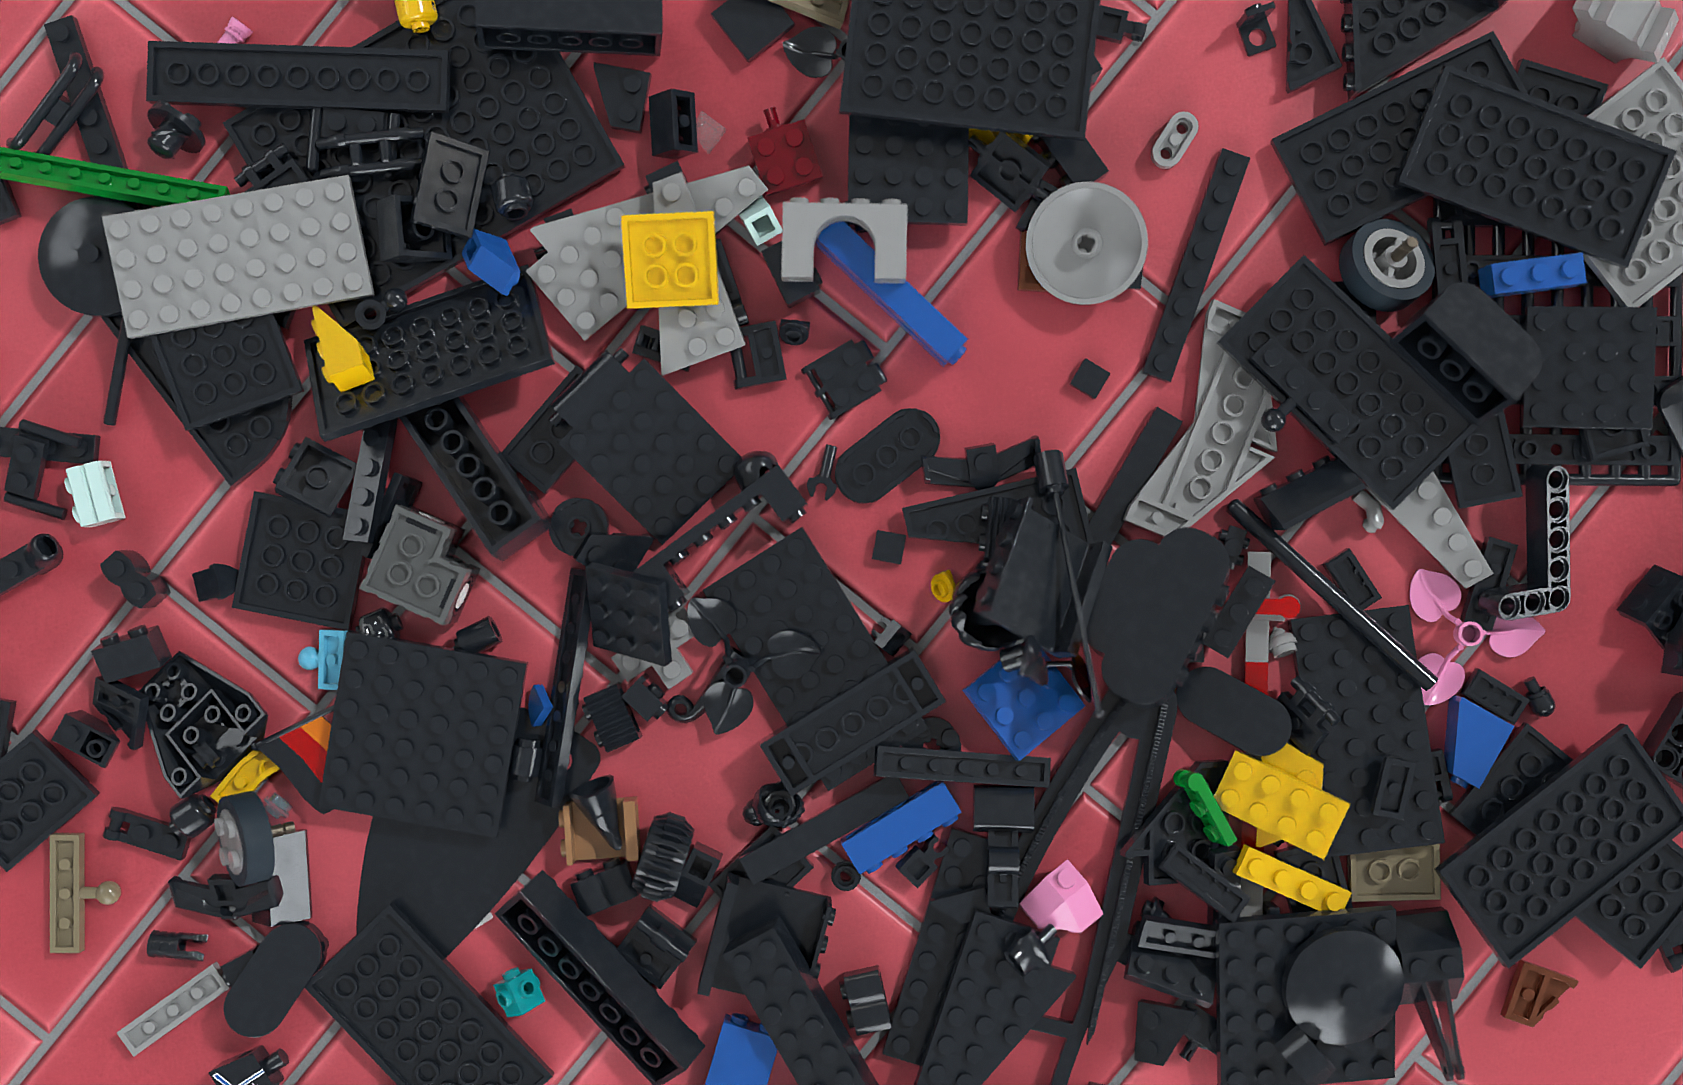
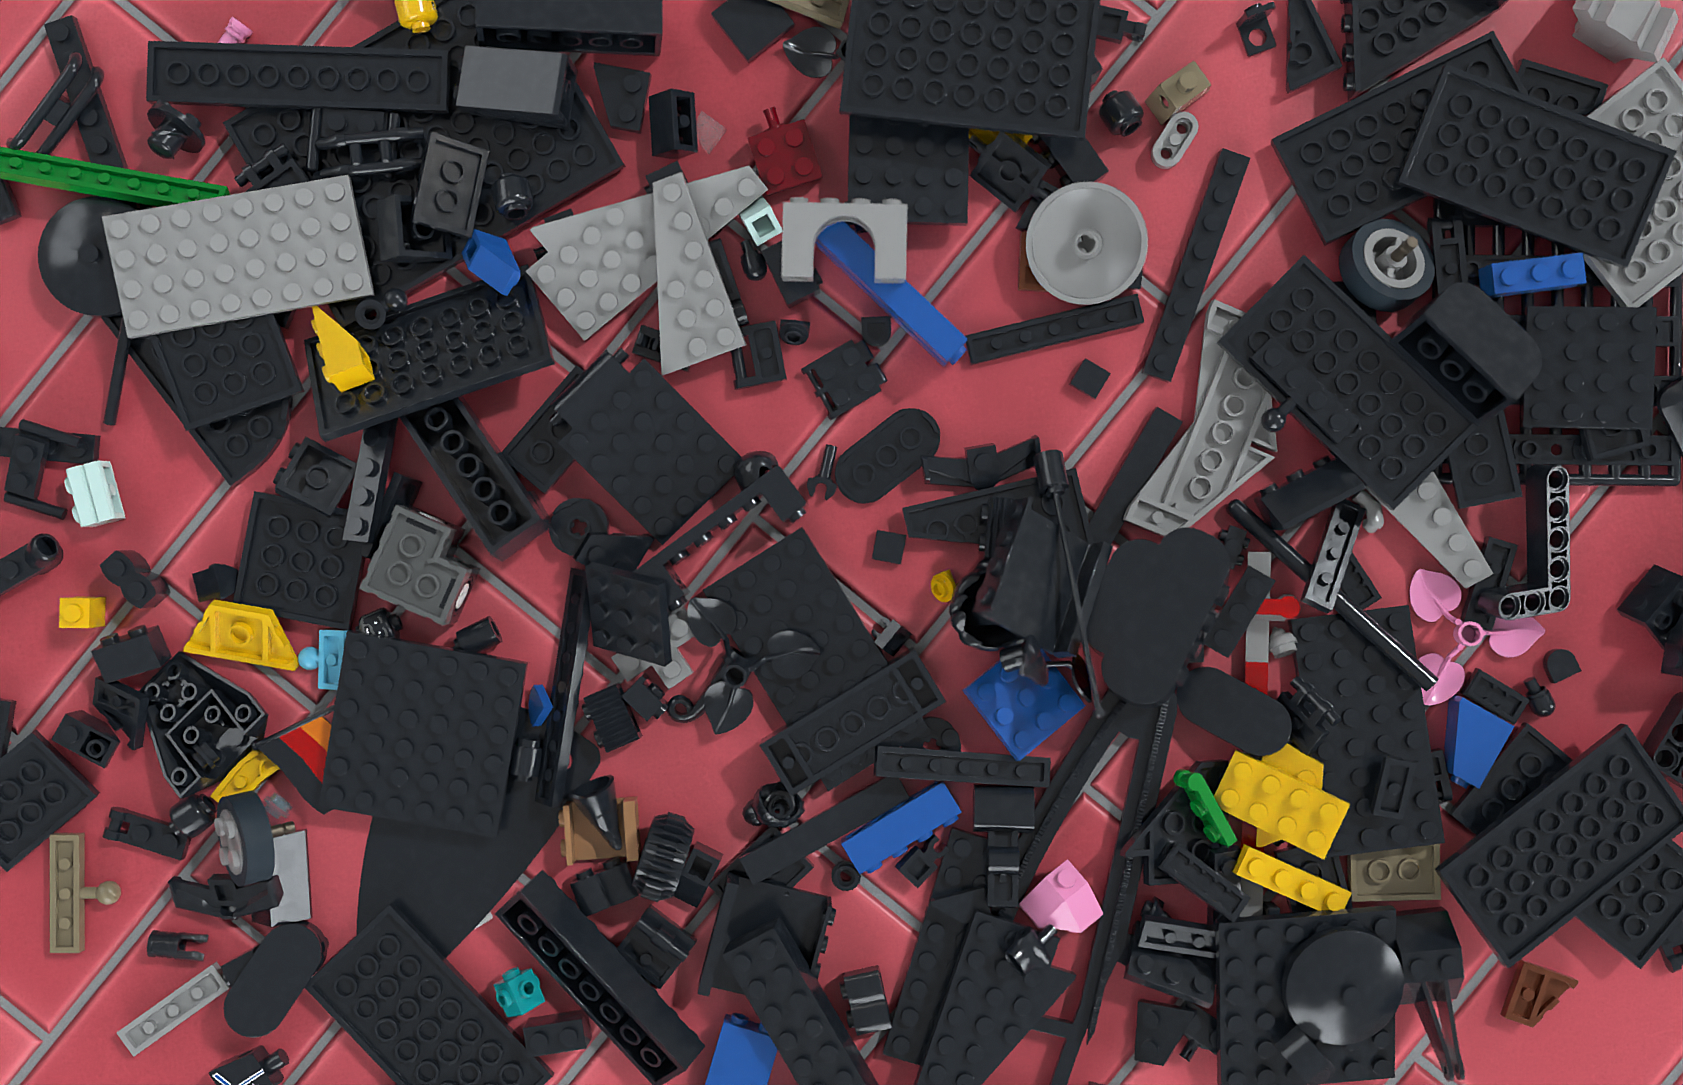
yellow plate [621,211,719,309] -> none
none -> yellow brick [59,596,106,628]
none -> yellow wing [183,599,299,671]
none -> black slope [453,46,578,130]
none -> black brick [523,1009,592,1058]
none -> black cylinder [740,239,767,281]
none -> black tile [861,316,891,347]
none -> black tile [965,294,1144,365]
none -> black head [1099,90,1144,137]
none -> dark tan torso [1145,61,1211,126]
none -> plate [1300,499,1366,614]
none -> black tile [1543,648,1582,684]

